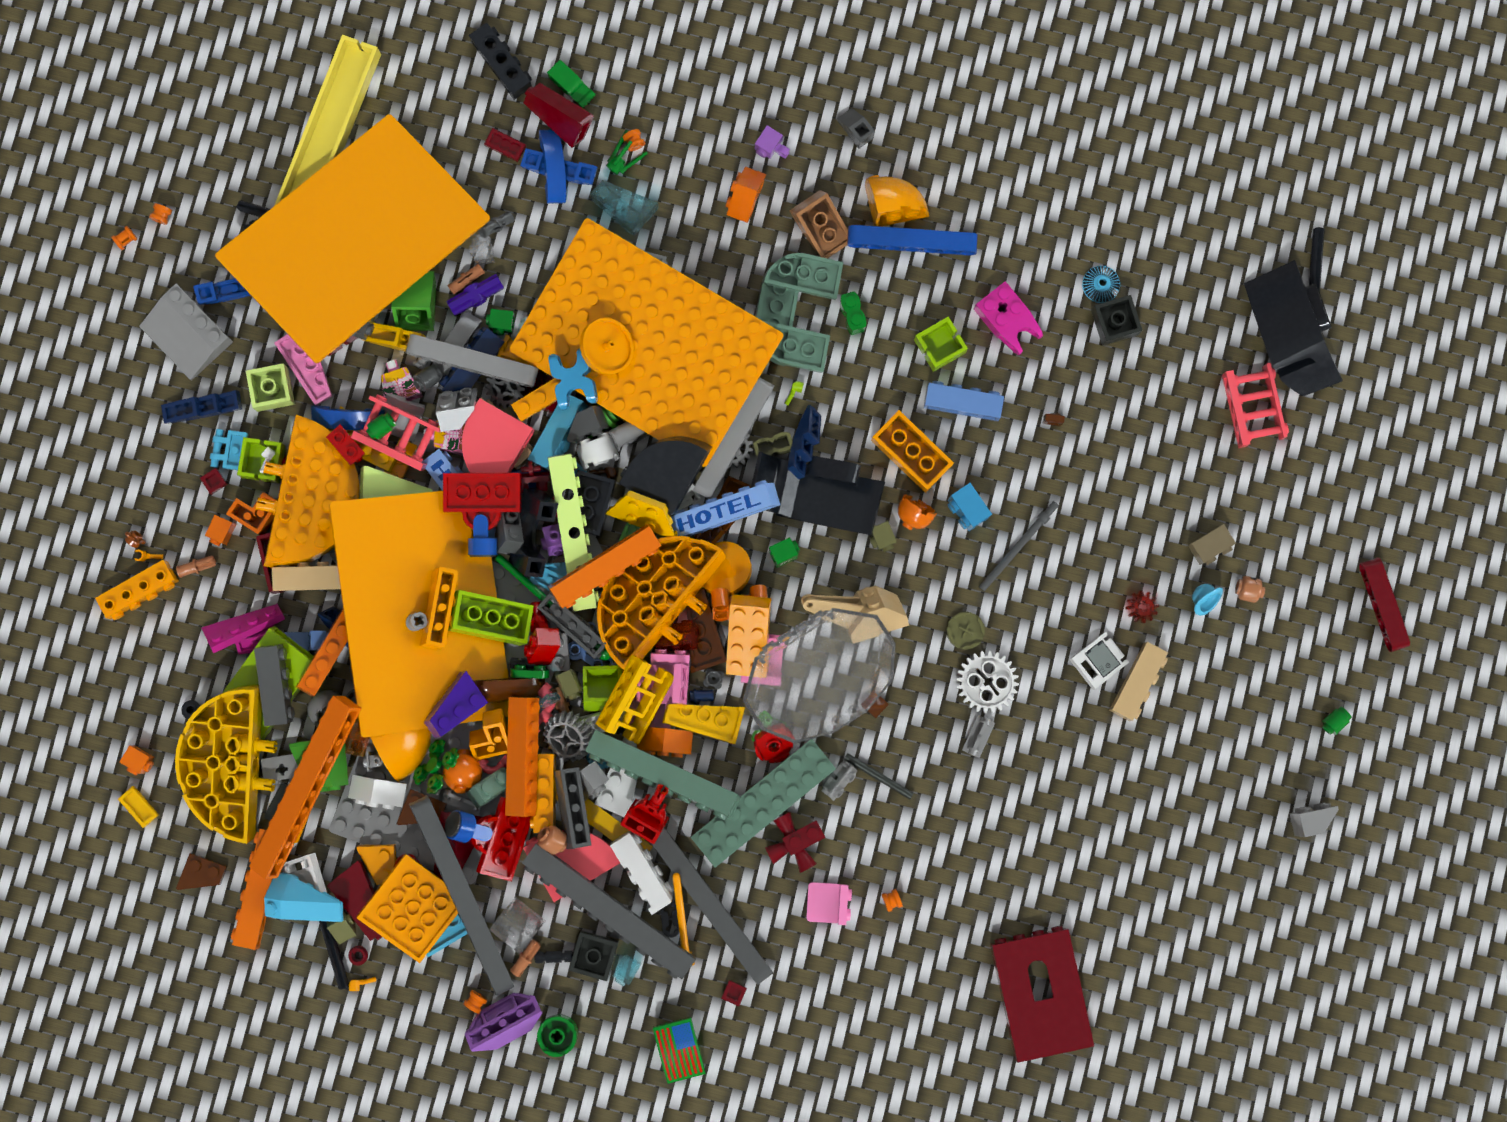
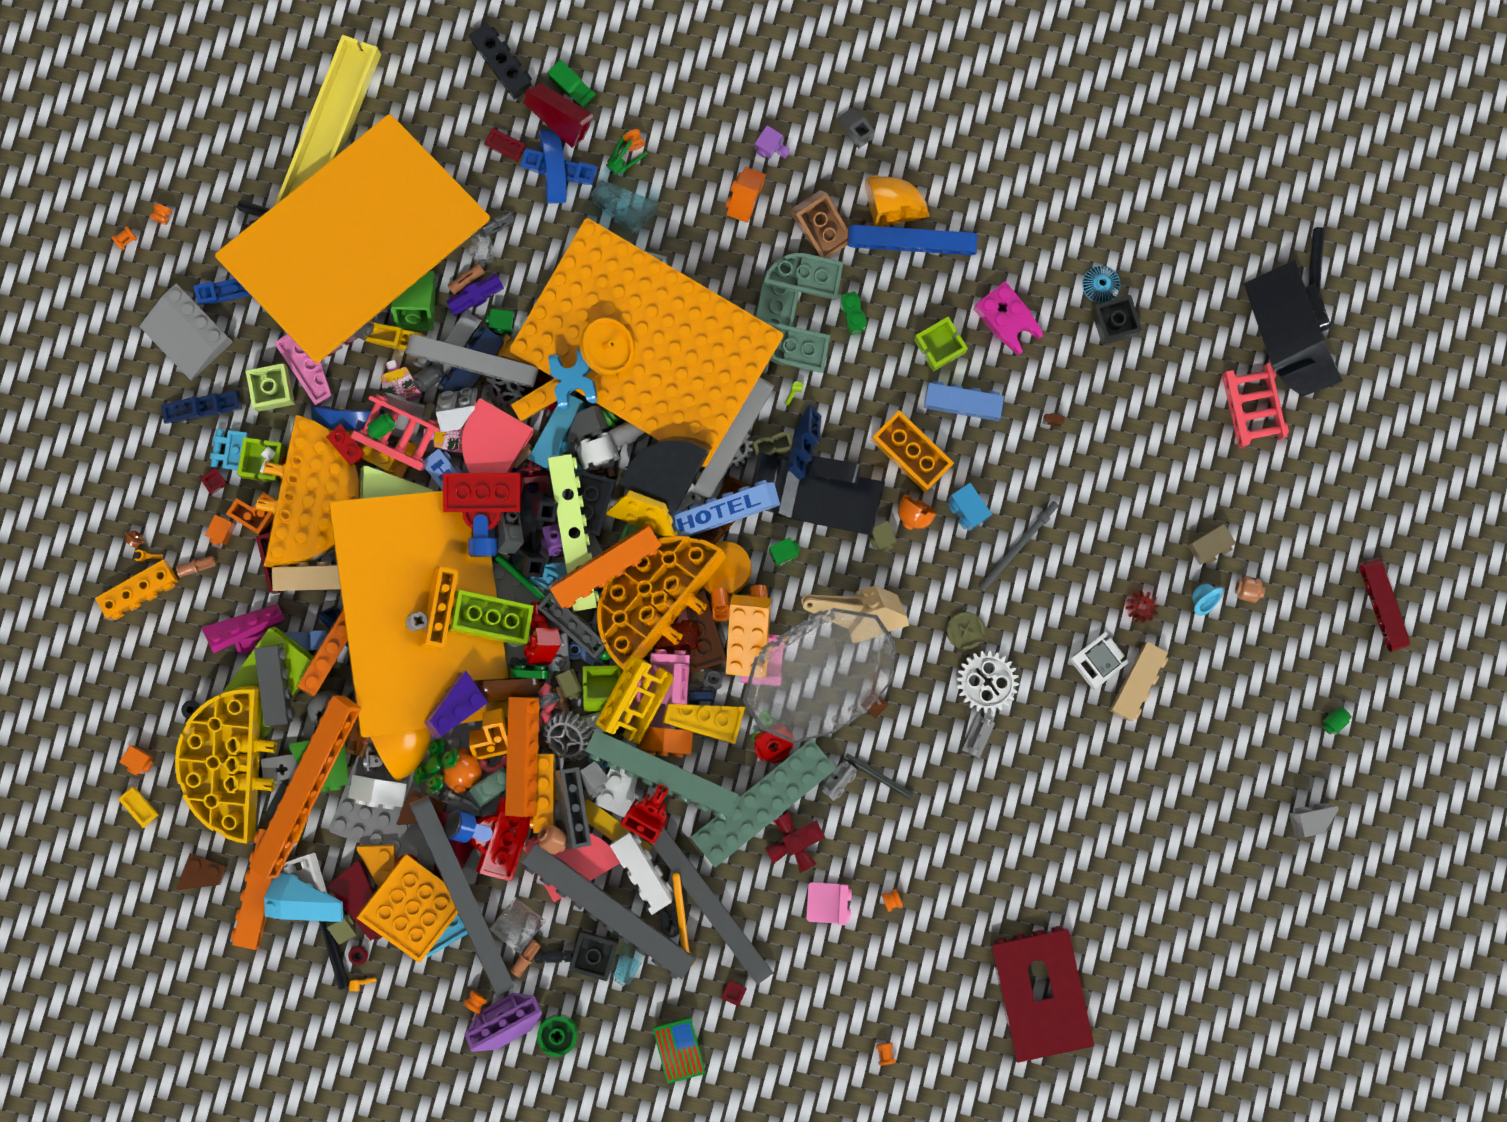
none -> orange bush [876,1042,896,1066]

